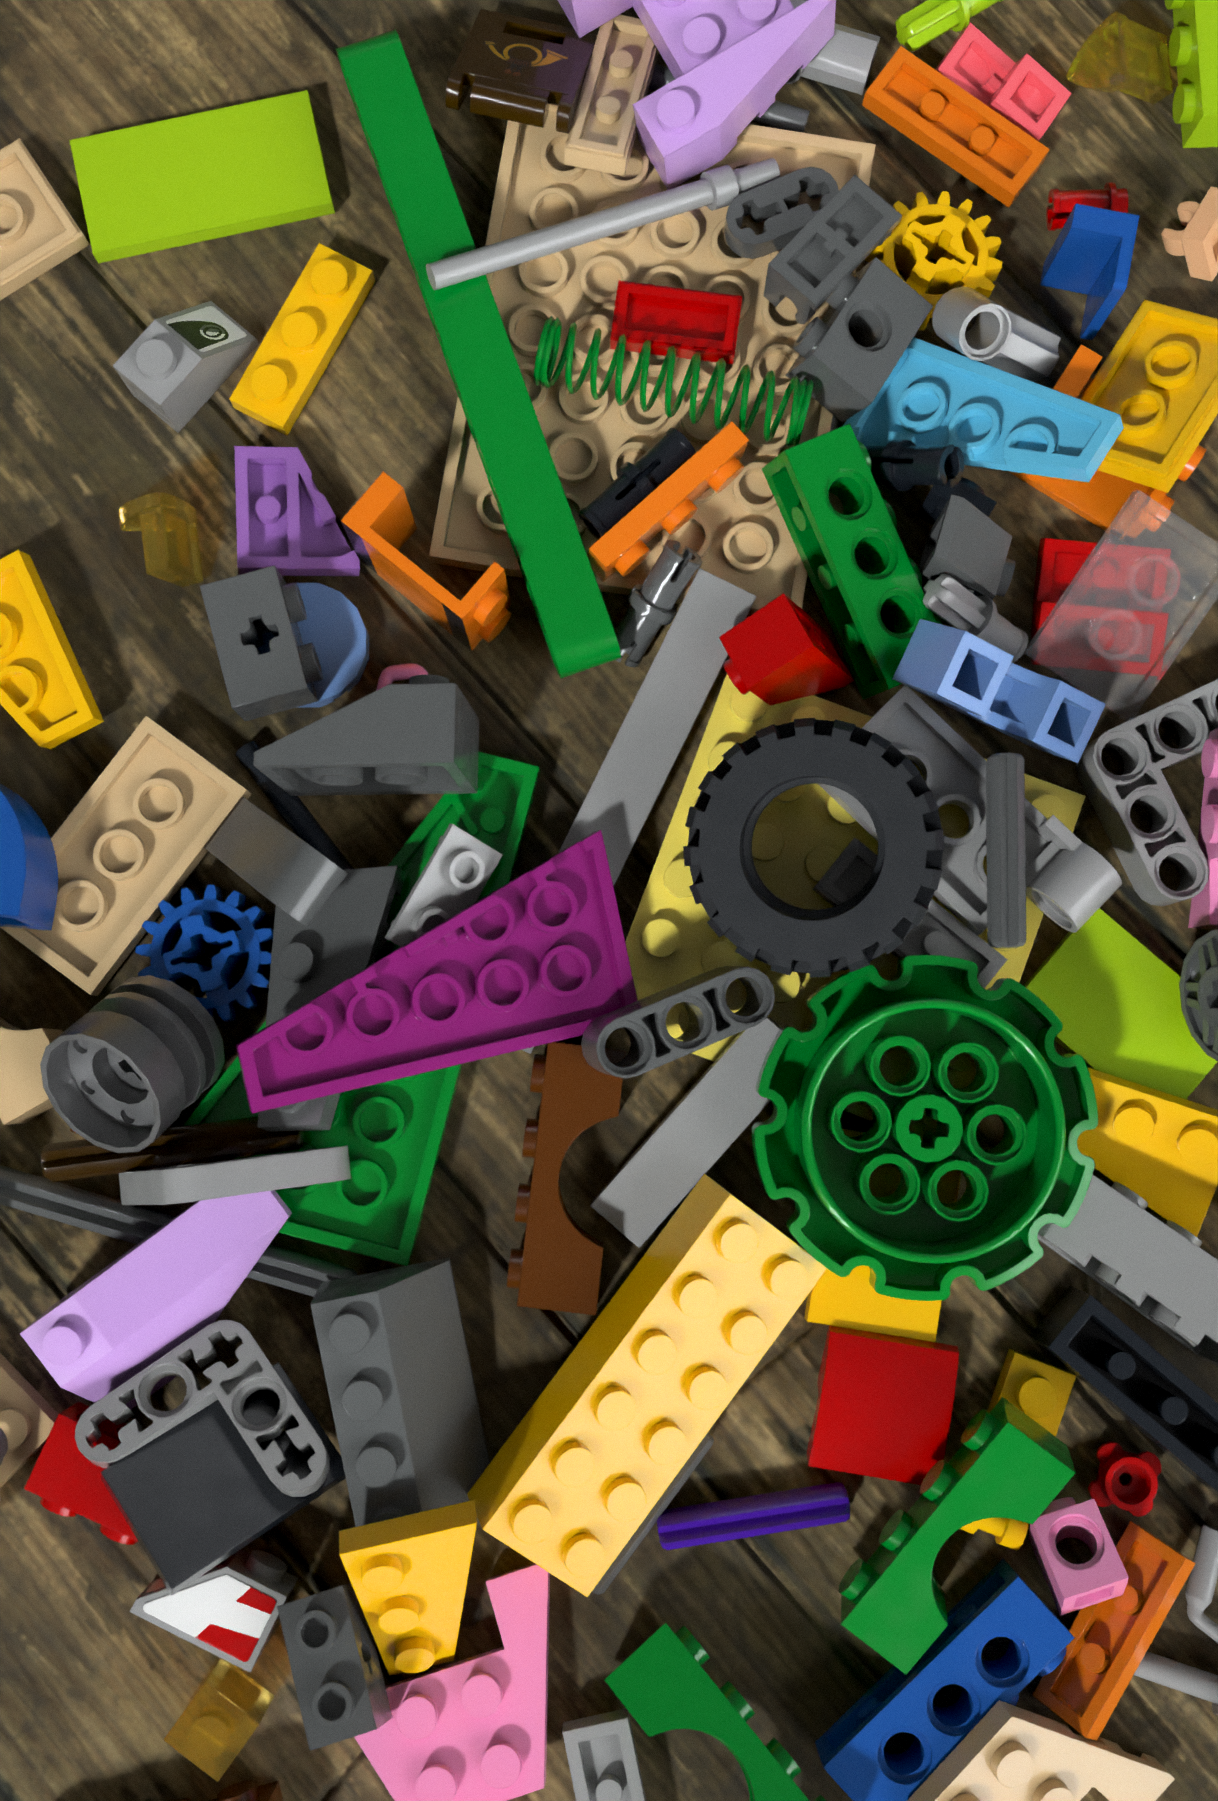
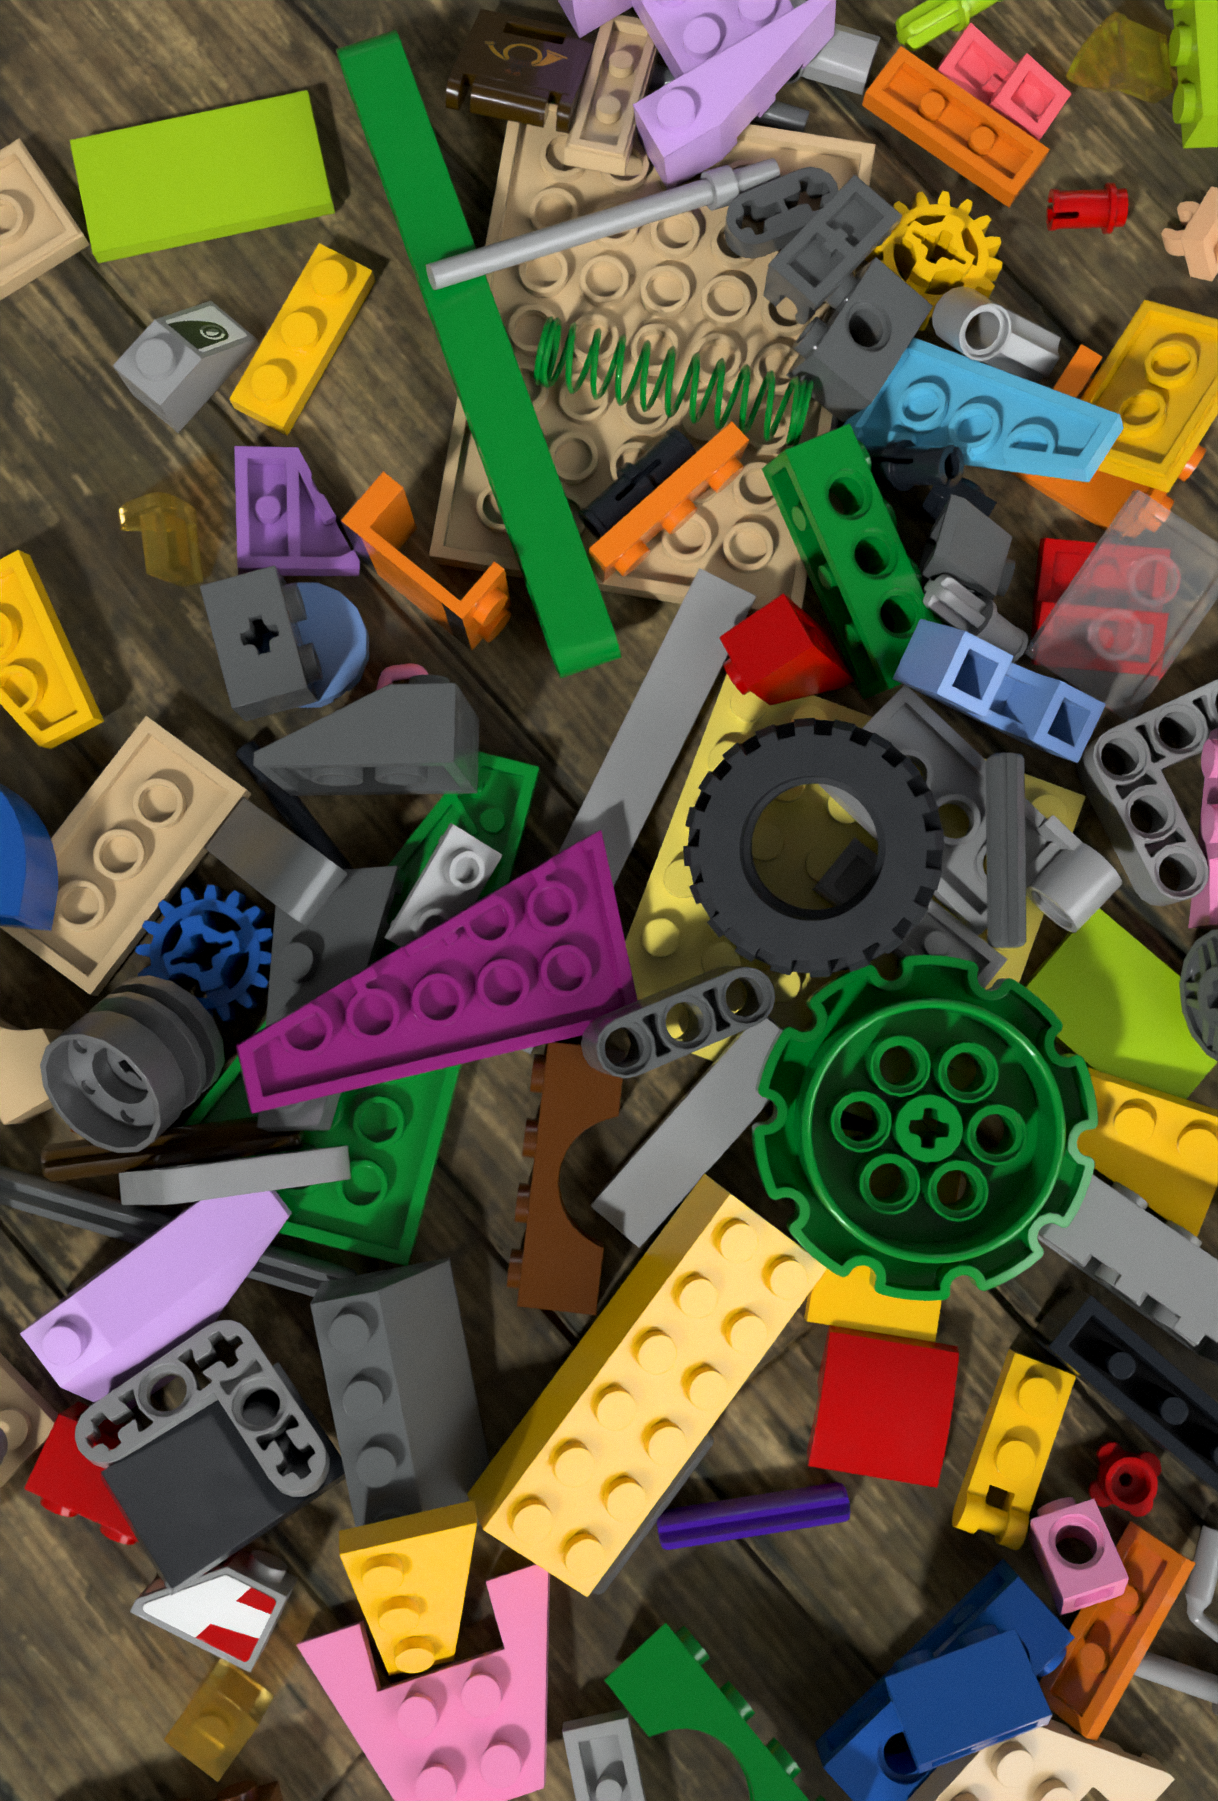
dark grey brick [277,1583,393,1751] -> none
red tile [610,280,742,365] -> none
dark grey pin [615,540,702,668] -> none
green arch [838,1397,1075,1675] -> none
blue panel [1040,204,1139,340] -> none
none -> blue brick [885,1624,1052,1774]

